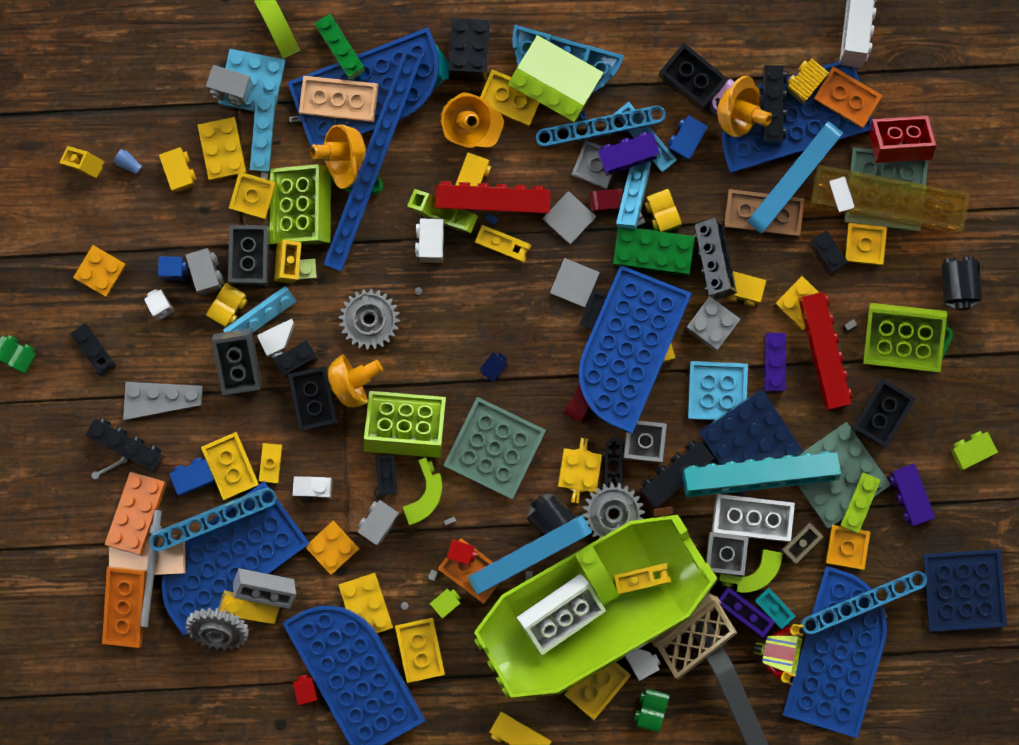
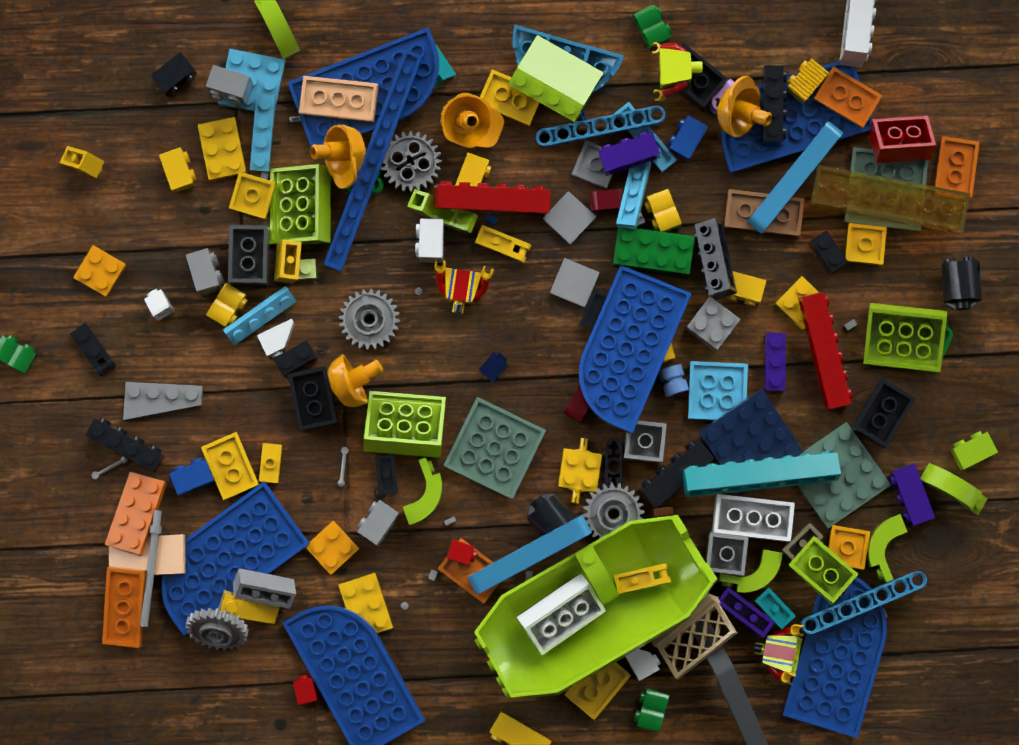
medium blue cone [113,149,142,175] -> none
dark azure beam [149,488,277,551] -> none
blue brick [158,256,190,281] -> none
dark grey brick [211,328,262,395] -> none
white slope [292,477,332,498] -> none
green plate [314,14,366,80] -> none
yellow plate [395,618,445,683] -> none
lime brick [430,588,461,619] -> none
black brick [449,18,490,82] -> none
white sticker [829,177,854,212] -> none
lime plate [840,472,881,534] -> none
dark blue plate [922,549,1007,632] -> none
none -> black brick [151,52,197,96]
none -> light grey hinge [337,447,349,487]
none -> light grey gear [381,131,442,193]
none -> torso [434,260,494,314]
none -> green brick [633,4,672,50]
none -> neon yellow torso [652,42,703,102]
none -> medium blue wheel [658,364,689,397]
none -> lime slope [788,536,859,605]
none -> lime arch [867,514,907,583]
none -> lime arch [920,463,987,515]
none -> orange plate [933,136,980,199]

